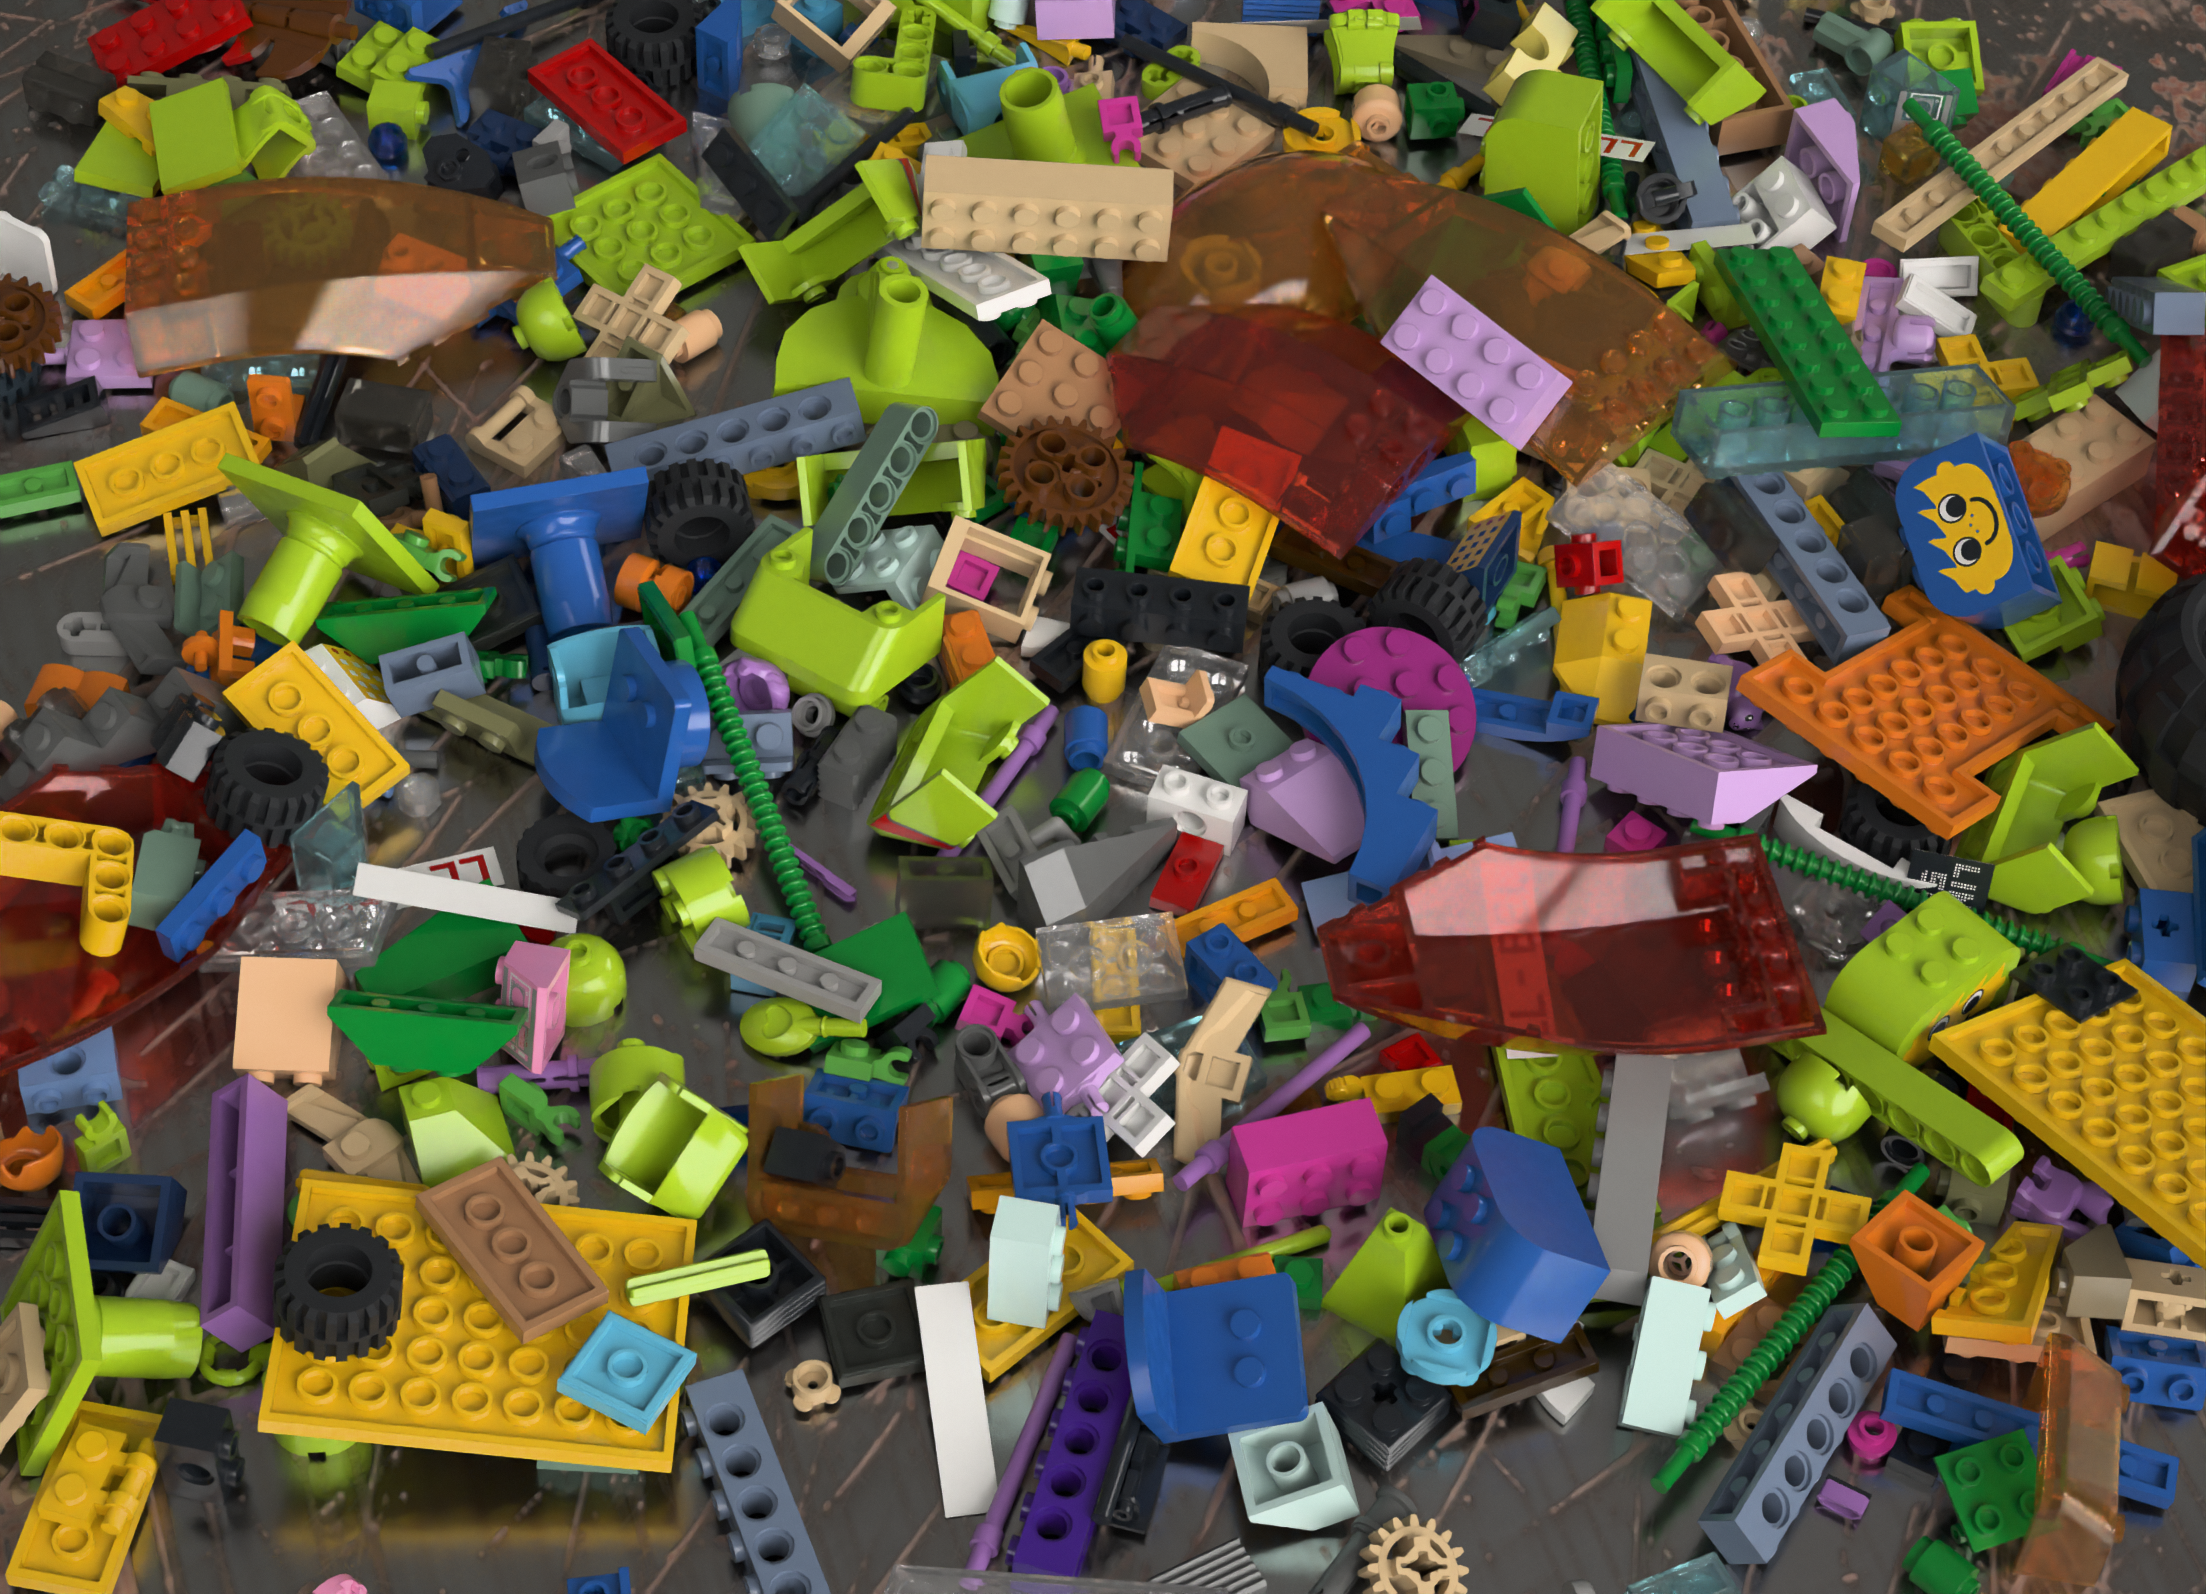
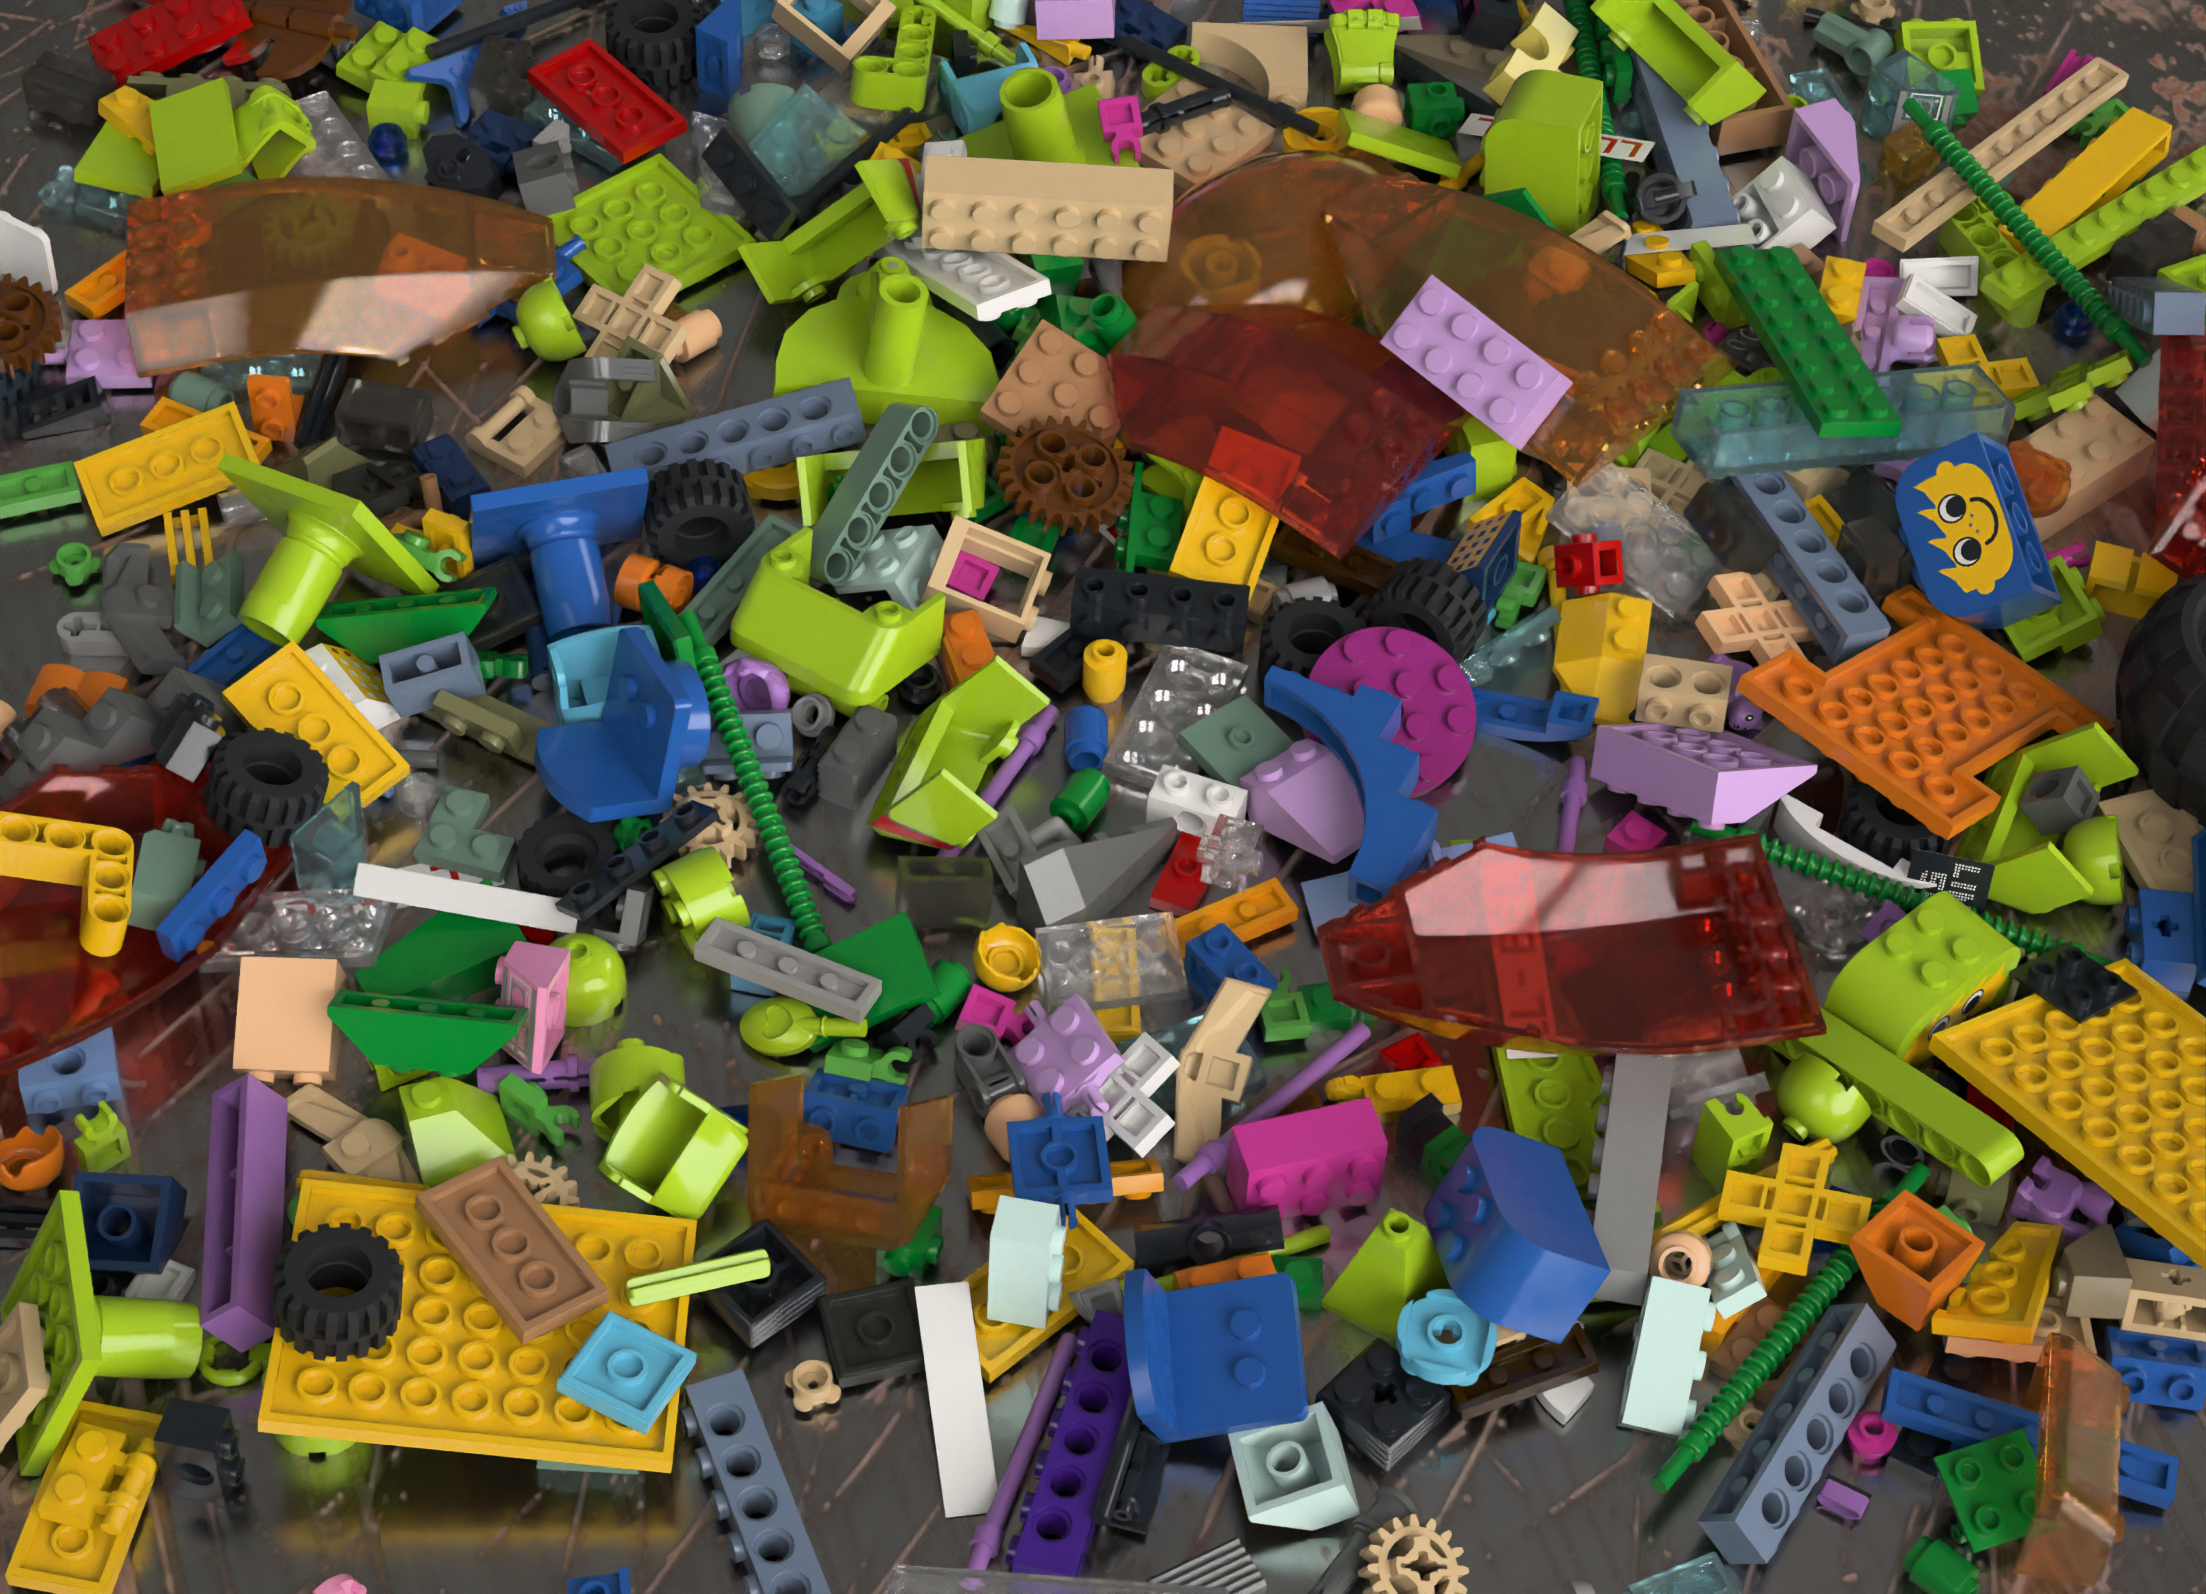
orange hips [182,609,256,687] -> none
black brick [763,1126,848,1195] -> none
light nougat bracket [1139,669,1214,729] -> none
sand green plate [1401,710,1459,843] -> none
none -> bright green plate [49,542,102,586]
none -> sand green plate [414,785,517,883]
none -> dark grey bracket [592,882,655,951]
none -> black piece [1134,1204,1285,1270]
none -> clear brick [1196,814,1265,893]
none -> lime tile [1336,107,1462,179]
none -> lime hinge [1690,1093,1774,1194]
none -> dark grey brick [2019,766,2101,836]

